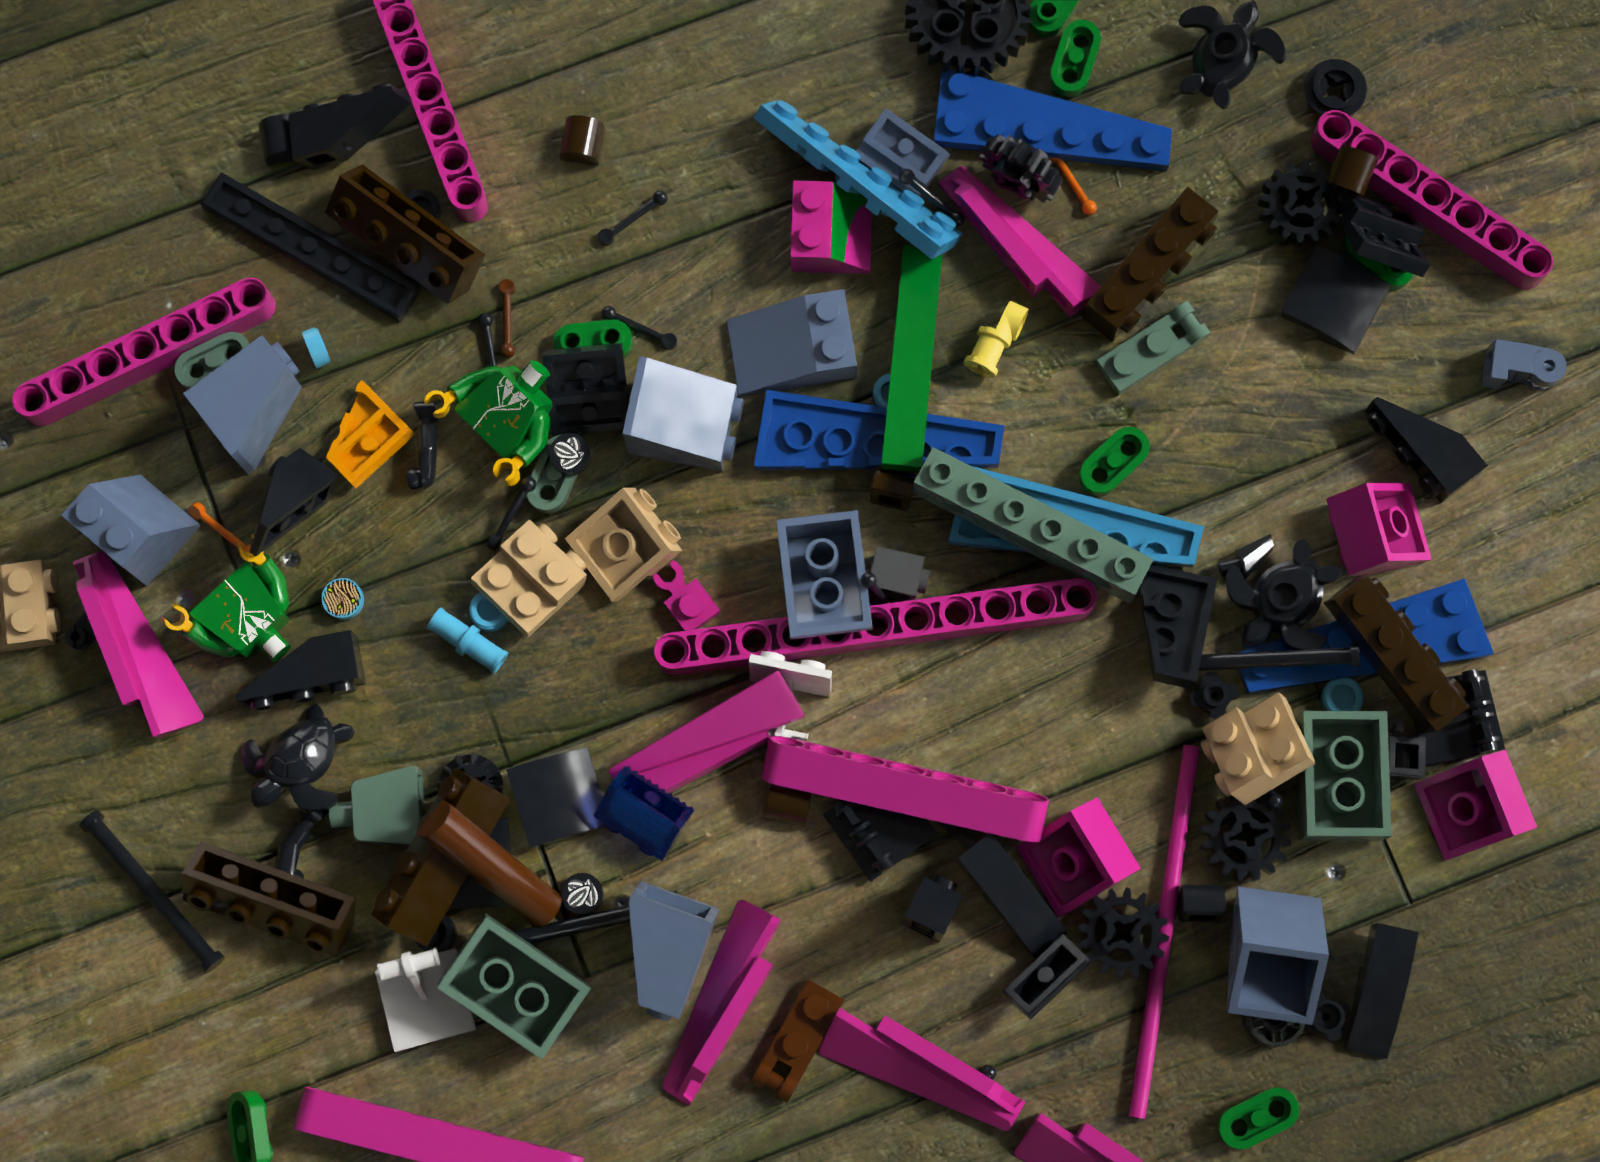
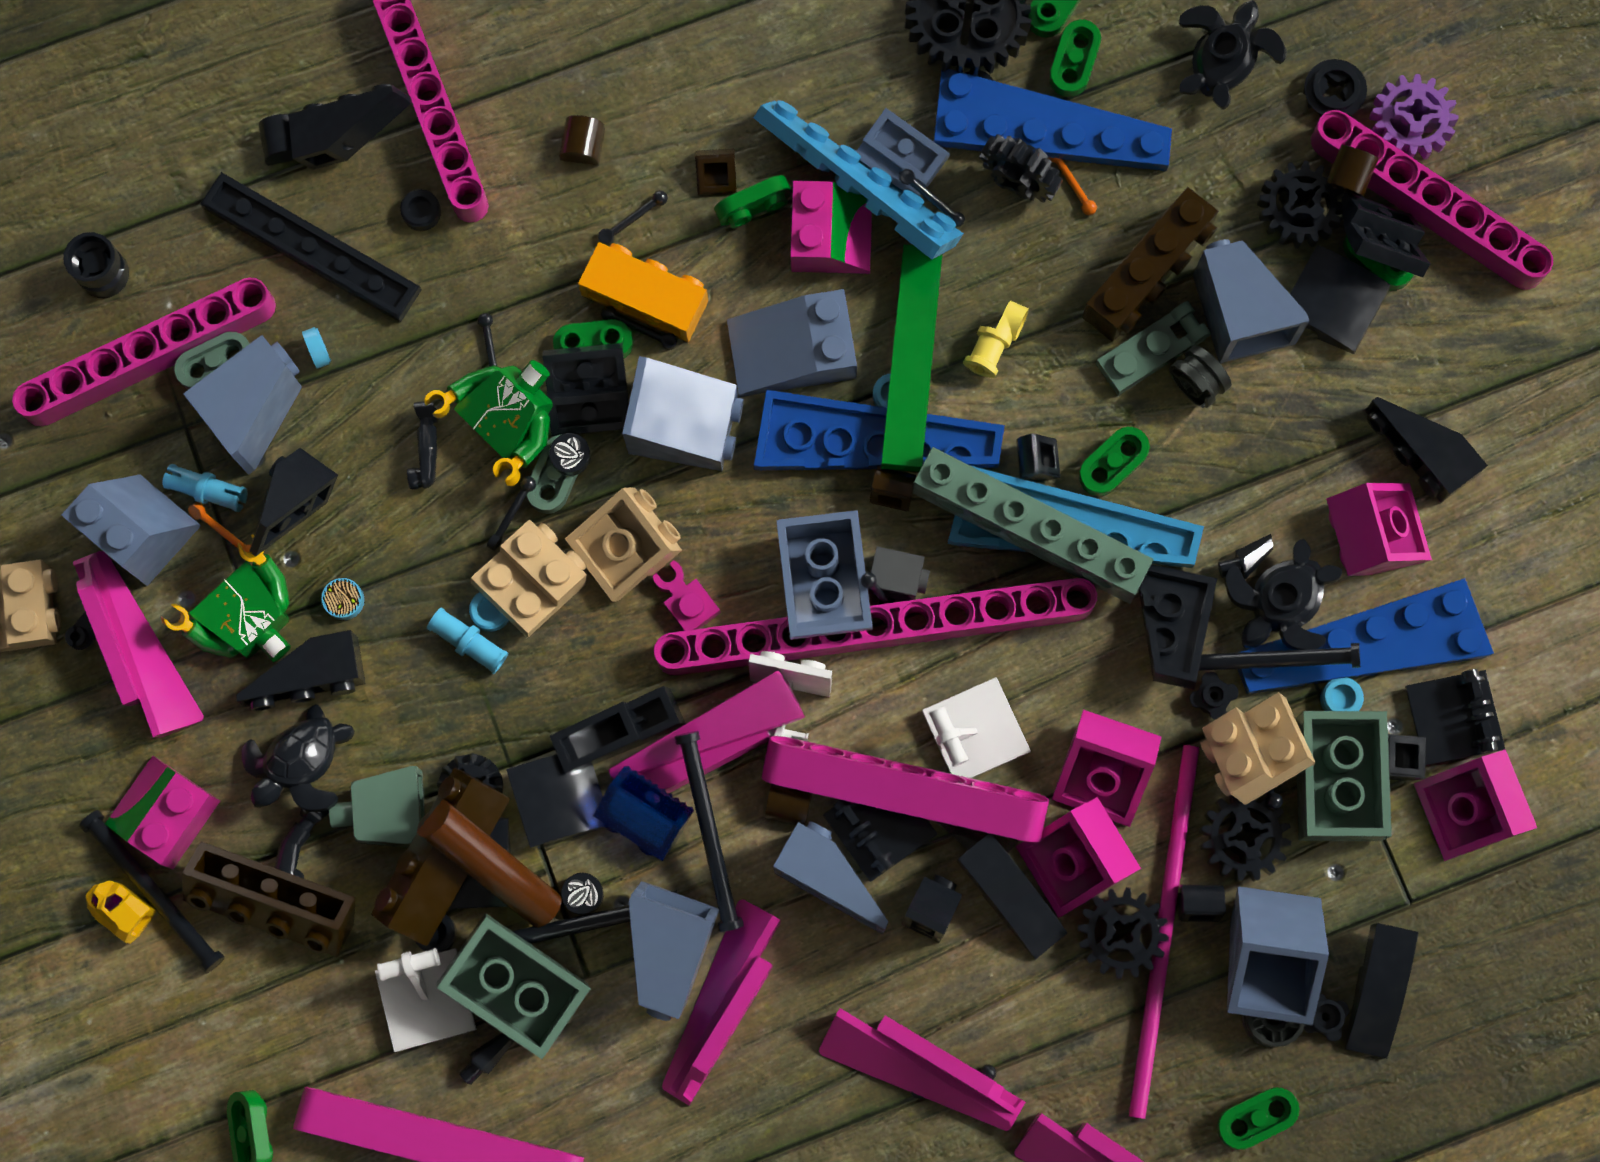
dark brown brick [325,164,485,304] -> none
light orange wing [326,380,415,489] -> none
reddish brown hinge [498,279,515,359] -> none
reddish brown plate [751,979,844,1104] -> none
dark pink wedge [938,166,1101,318] -> none
black slope [1002,934,1092,1020] -> none
dark brown brick [1323,574,1469,733] -> none
sand blue leg [1481,339,1567,391] -> none
none -> black wheel [64,232,129,298]
none -> yellow rock [86,881,157,944]
none -> dark pink slope [105,756,220,869]
none -> medium azure pin [162,464,248,512]
none -> black bar [459,1033,514,1085]
none -> black slope [550,686,686,774]
none -> light orange brick [578,242,709,343]
none -> black bar [674,731,744,932]
none -> dark brown slope [695,149,737,195]
none -> green plate [714,175,792,228]
none -> sand blue slope [773,821,888,935]
none -> white plate [922,677,1031,778]
none -> black brick [1016,433,1060,482]
none -> dark pink slope [1052,709,1162,827]
none -> pearl dark grey wheel [1169,345,1232,408]
none -> sand blue slope [1193,239,1309,363]
none -> medium lavender gear [1369,74,1459,160]

